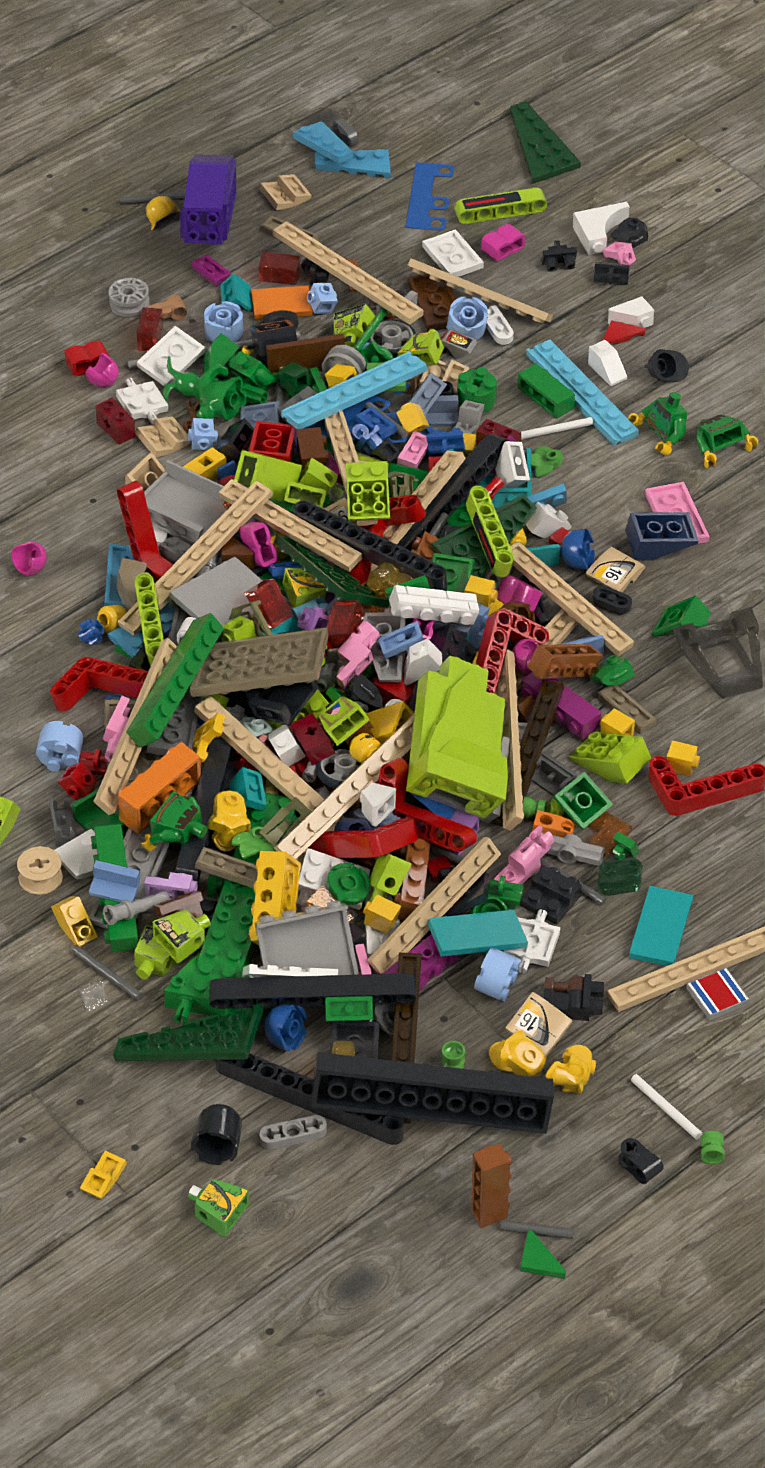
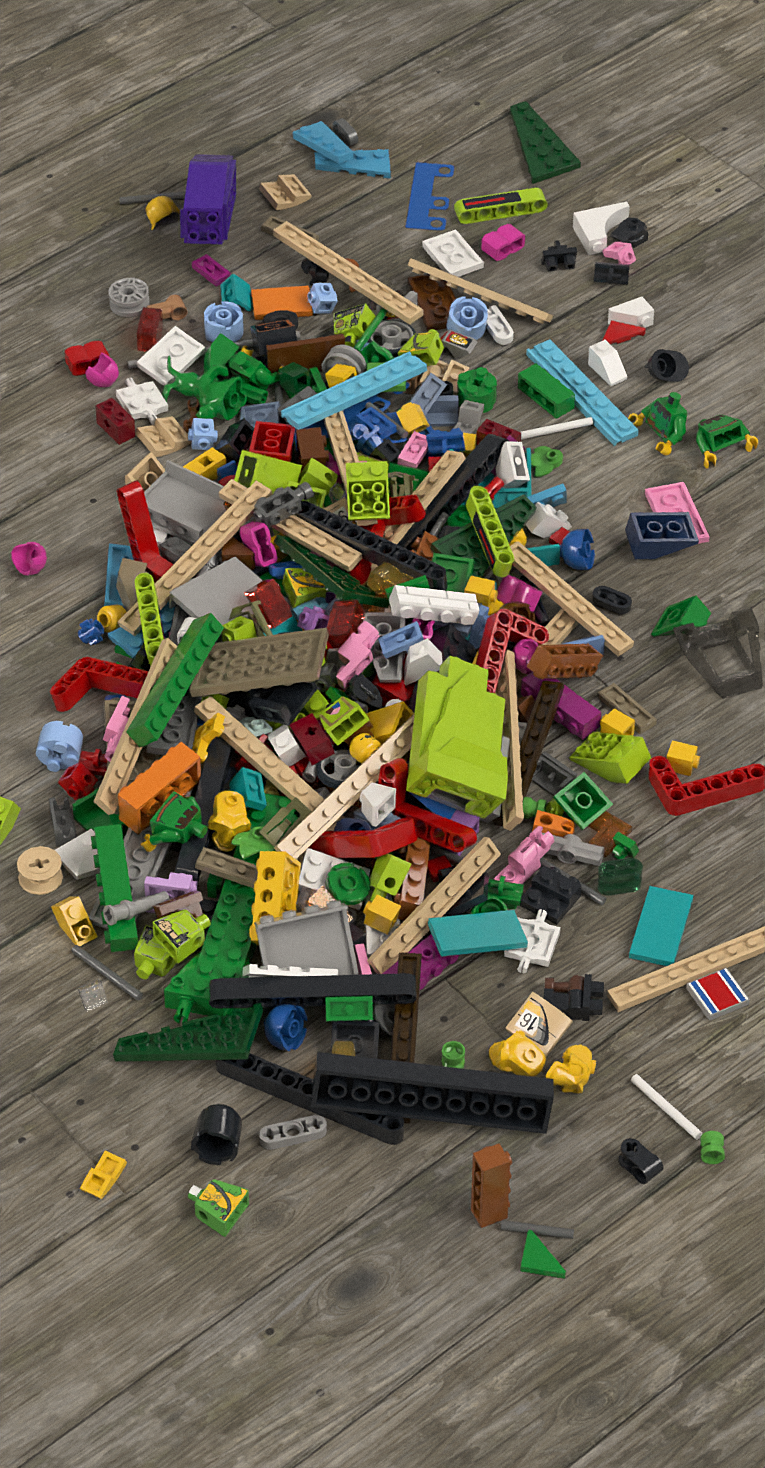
medium blue panel [89,860,140,902] -> none
clear red brick [258,252,301,285] -> none
light blue brick [474,948,521,1002] -> none
tan slope [586,547,645,592] -> none
green hand [590,655,635,686] -> none
none -> dark grey brick [253,482,314,528]

